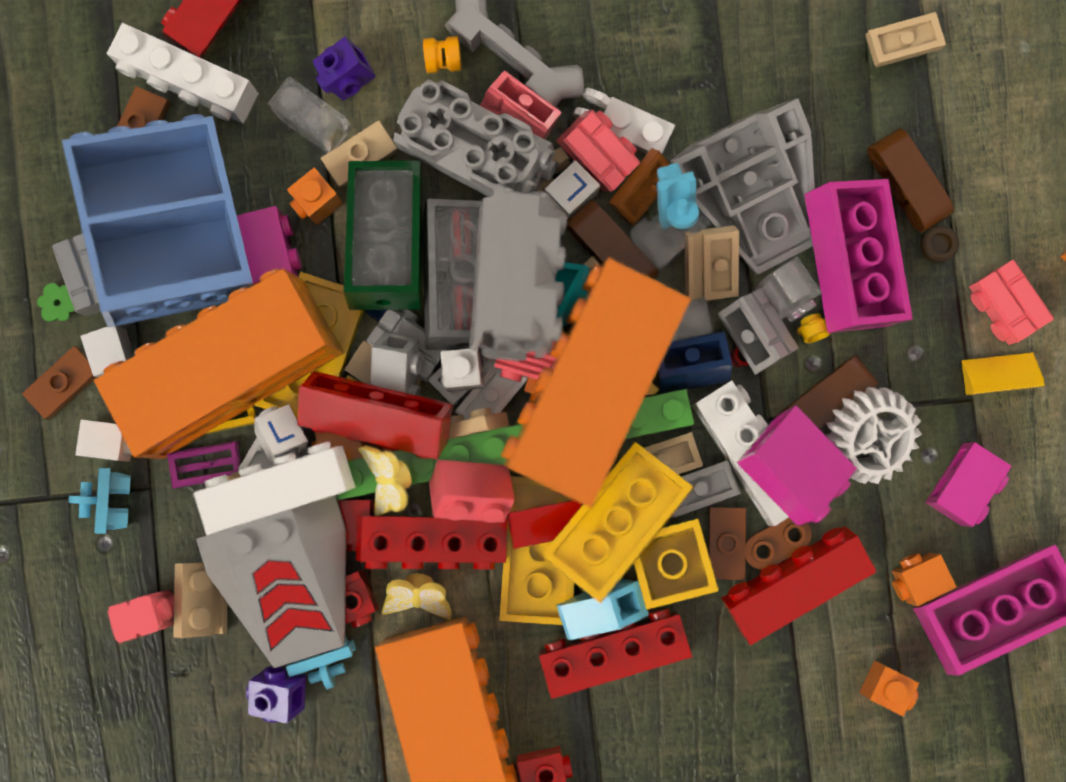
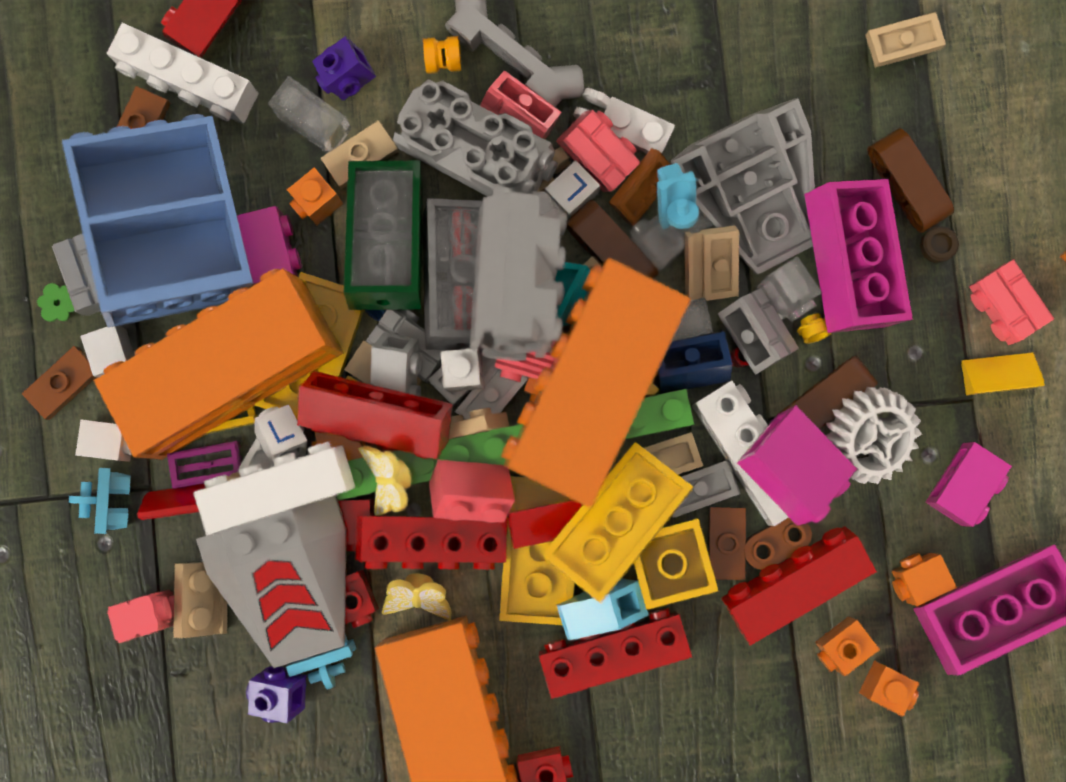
none -> red slope [137,483,206,520]
none -> orange brick [815,616,880,676]

